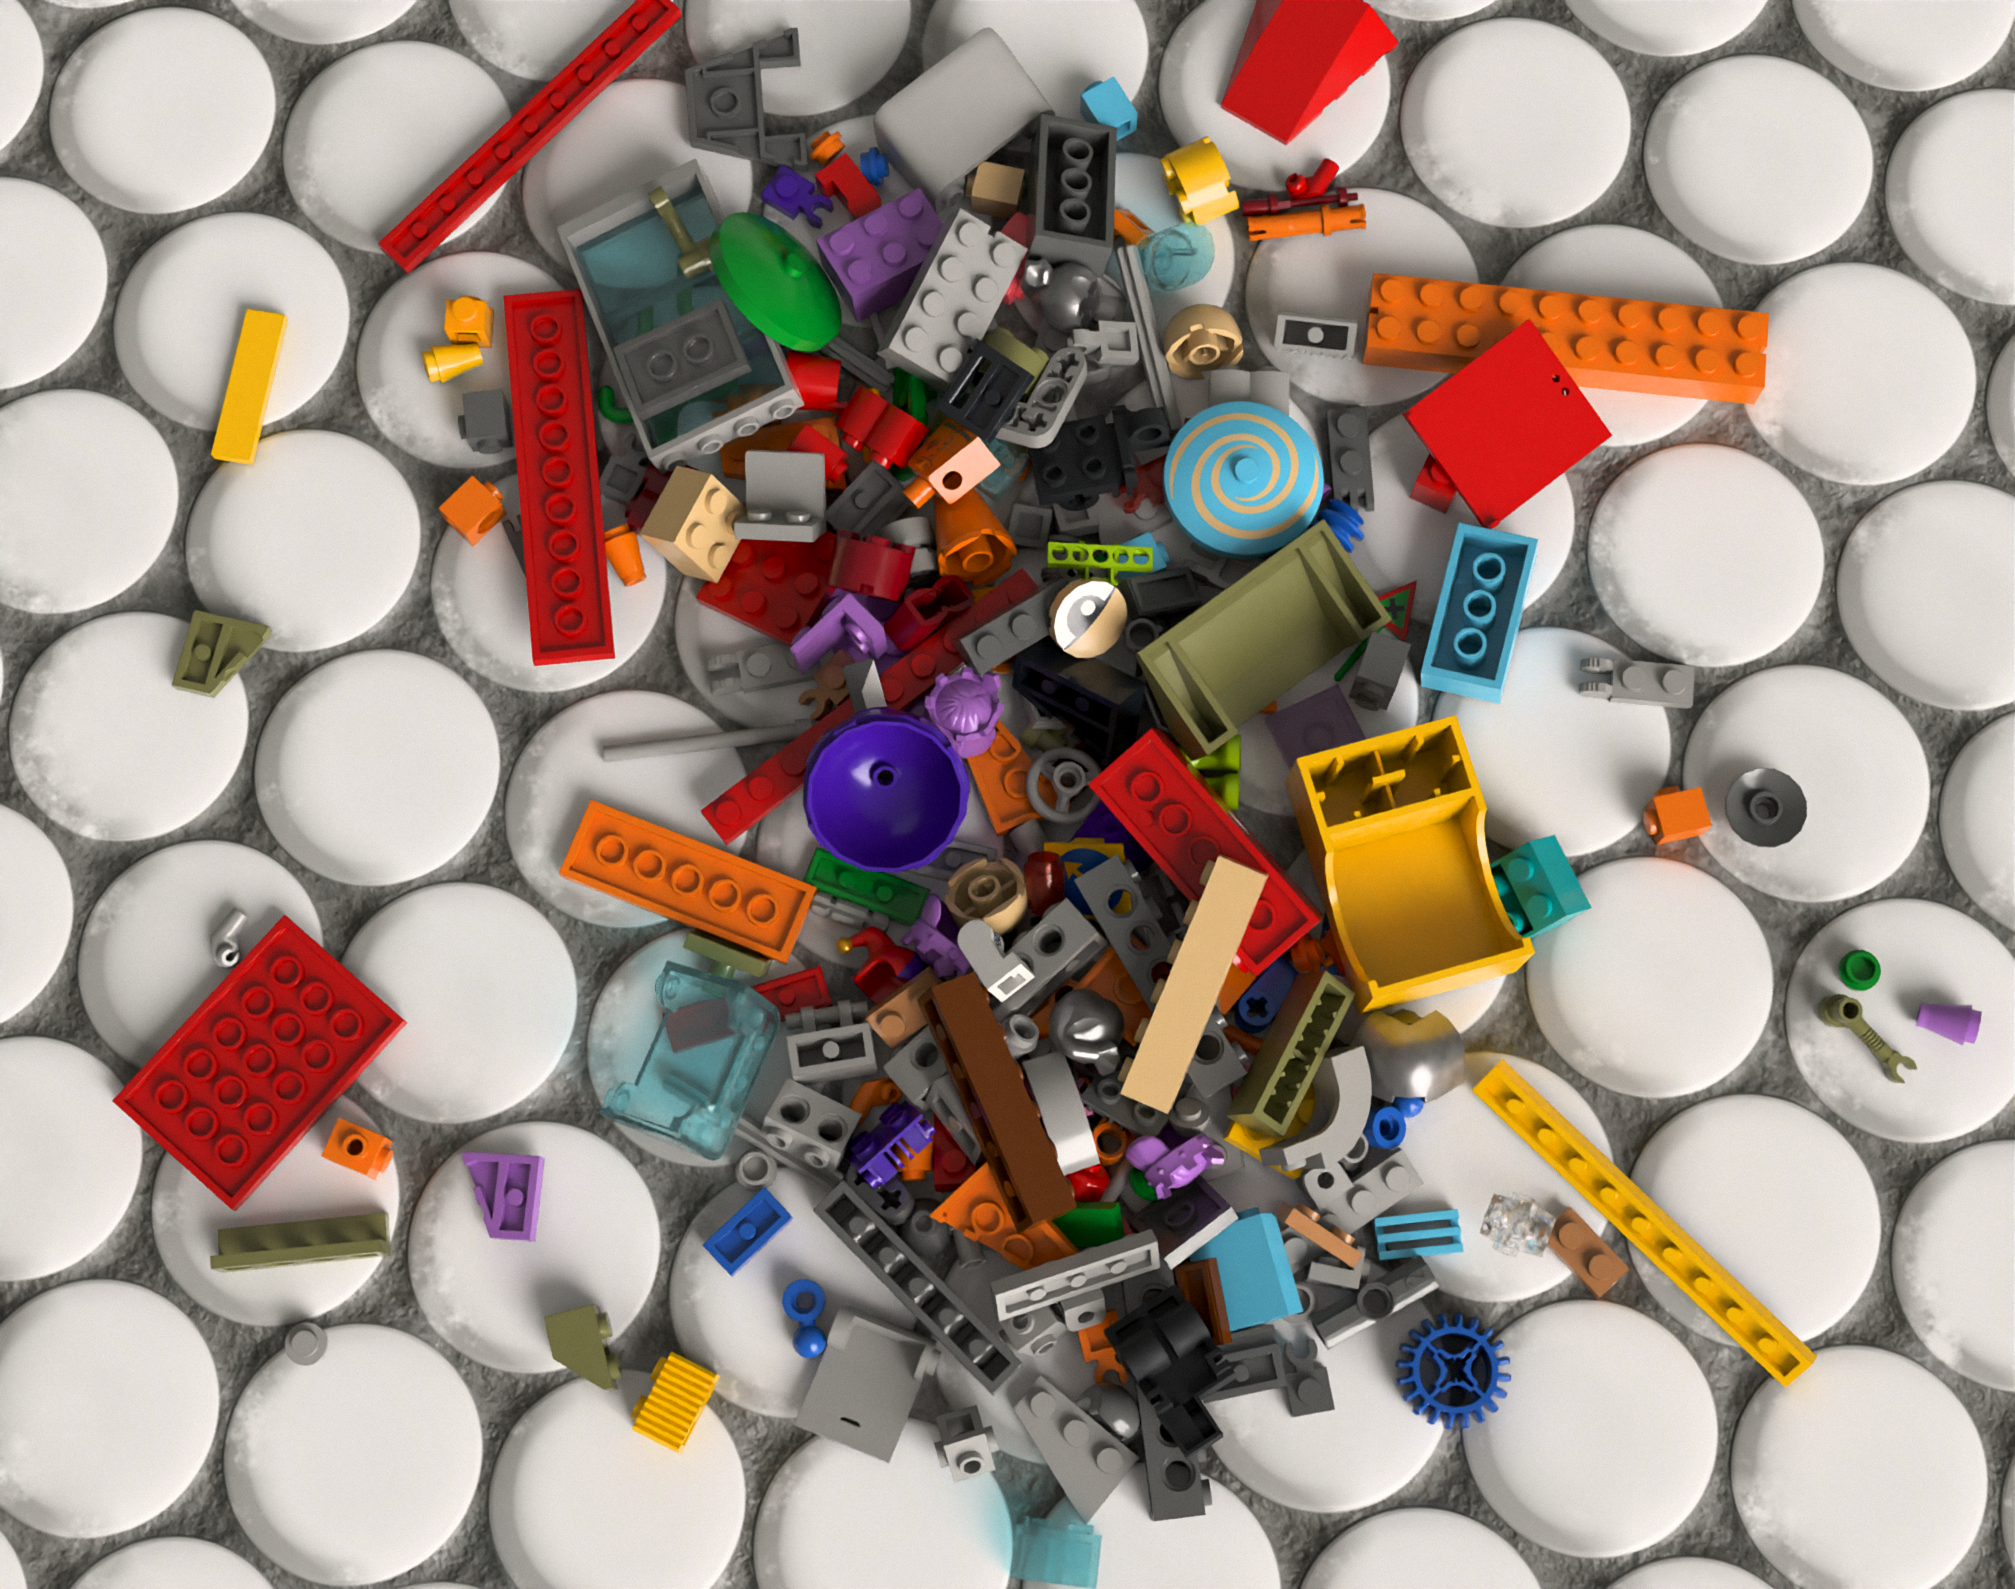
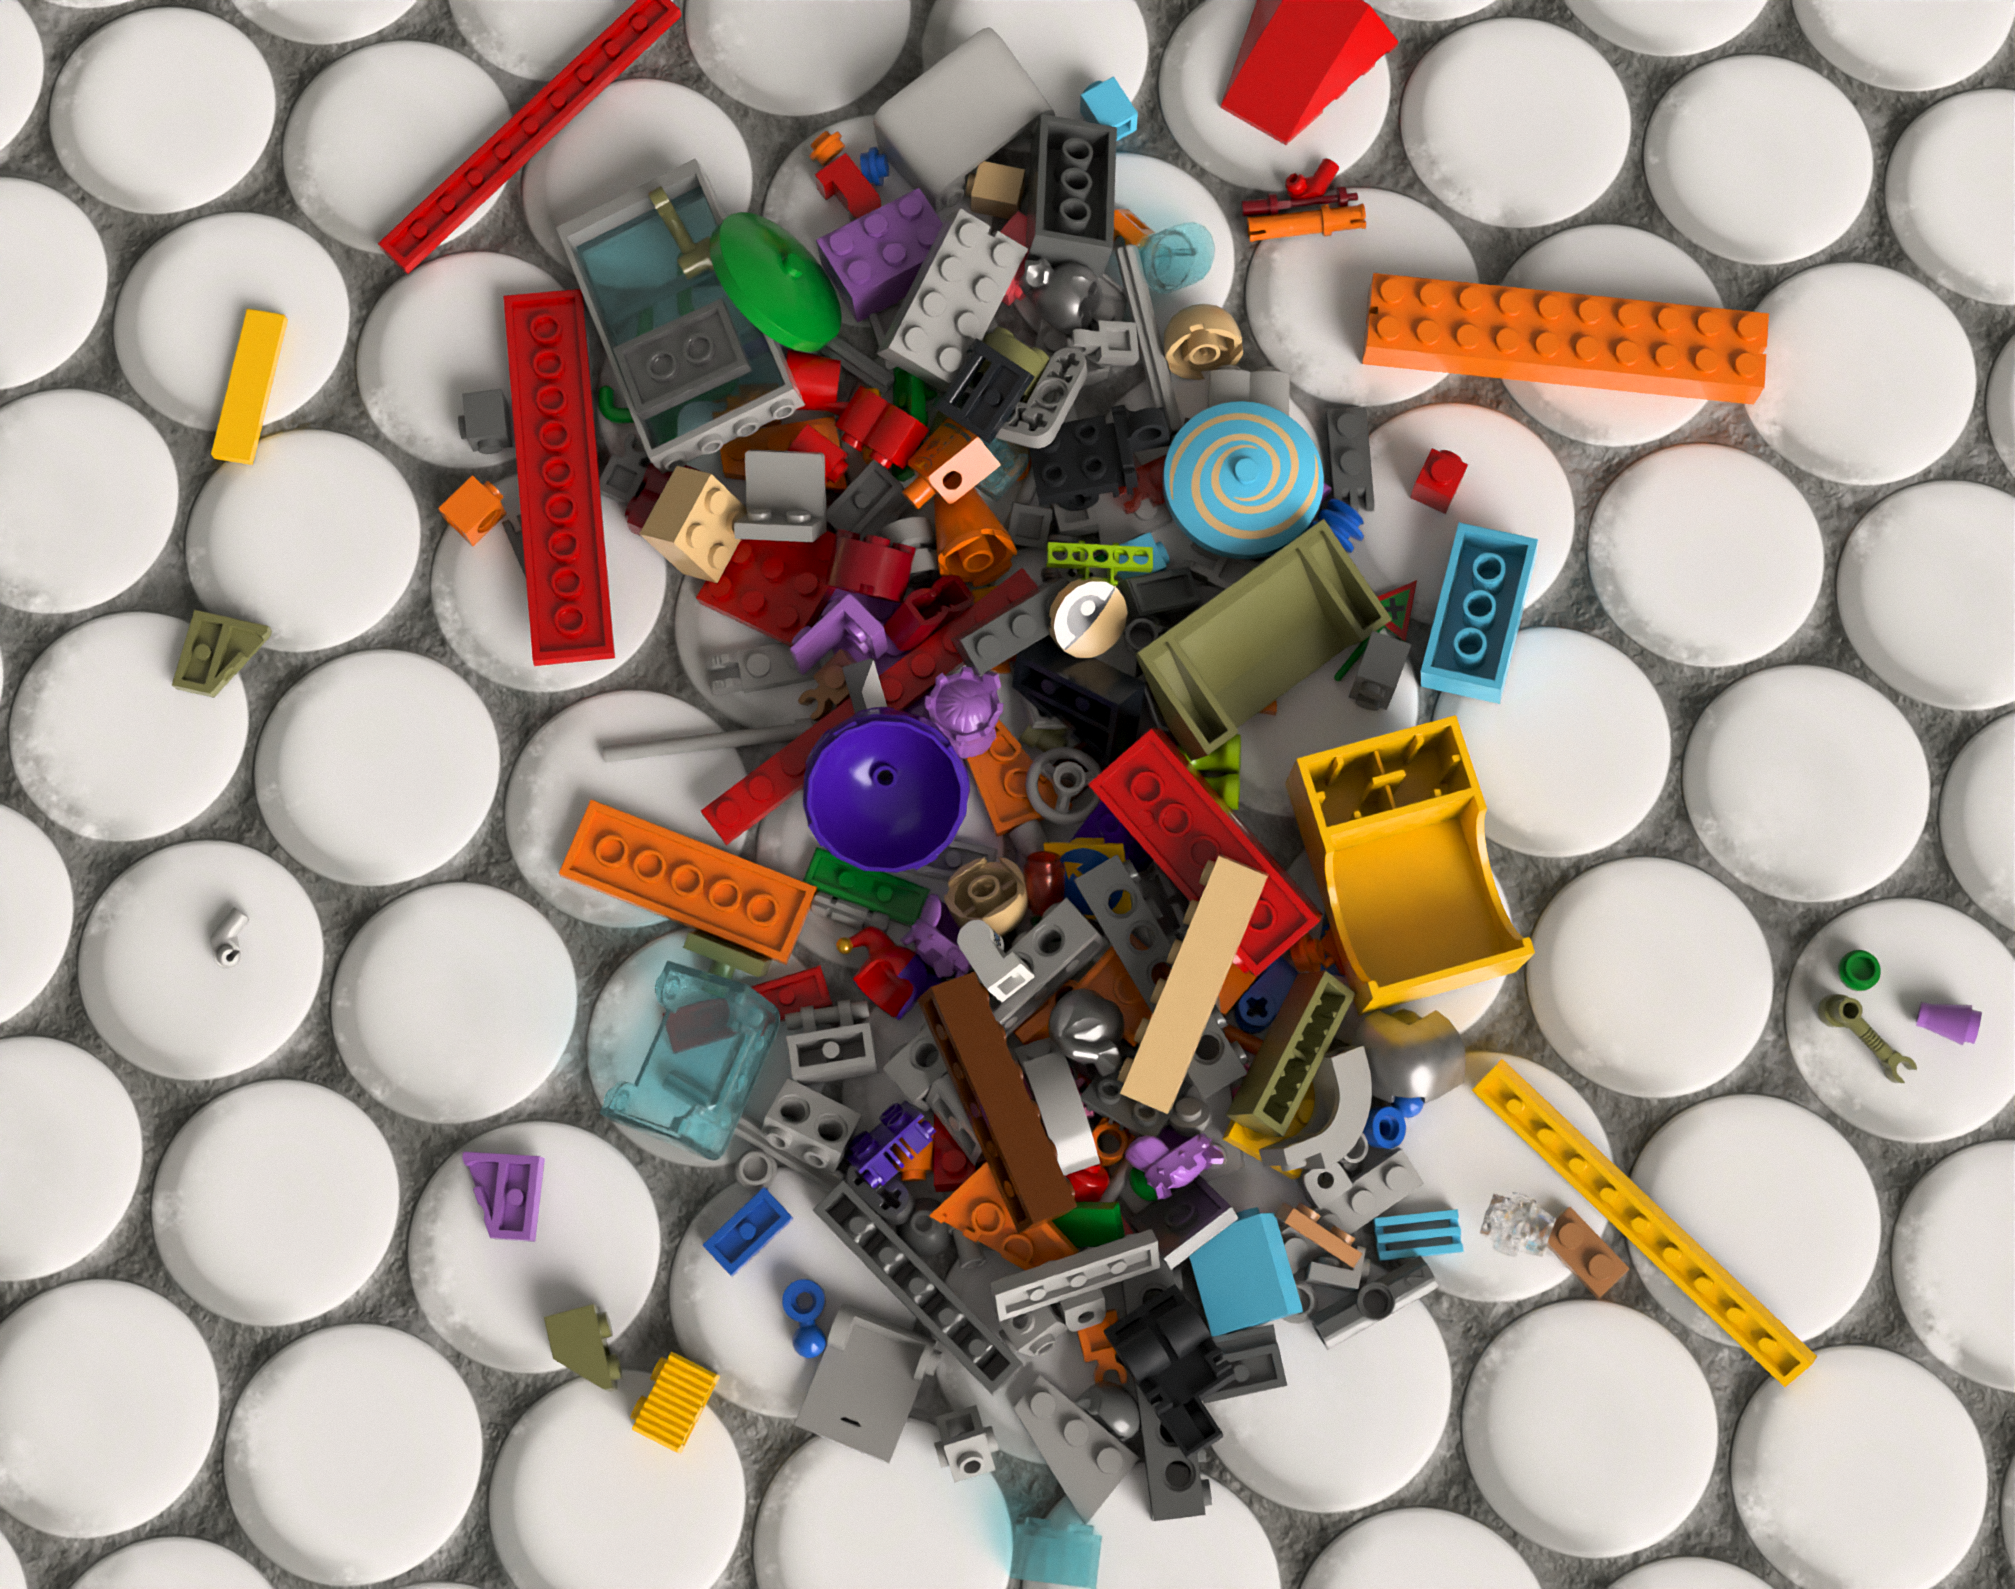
red plate [112,915,407,1211] -> none
olive fence [210,1213,391,1273] -> none
light grey plate [285,1322,328,1366] -> none
orange brick [321,1118,393,1180] -> none
yellow cone [421,342,483,384] -> none
light orange brick [444,296,494,348] -> none
orange cone [604,524,647,587] -> none
dark grey wing [685,28,809,172] -> none
dark purple plate [761,165,834,229] -> none
orange arm [848,1078,903,1125] -> none
medium nougat plate [864,966,943,1049] -> none
light grey cone [1001,1014,1039,1060] -> none
yellow brick [1159,136,1239,229] -> none
reddish brown tile [1174,1257,1232,1346] -> none
tile [1265,684,1366,771] -> none
light grey brick [1274,311,1359,360] -> none
dark grey plate [1284,1339,1335,1418] -> none
blue gear [1395,1313,1511,1429] -> none
door [1402,318,1612,530] -> none
teal slope [1490,835,1592,939] -> none
light grey hinge [1579,658,1695,709] -> none
orange brick [1643,786,1712,845] -> none
dark grey dish [1725,768,1807,848] -> none

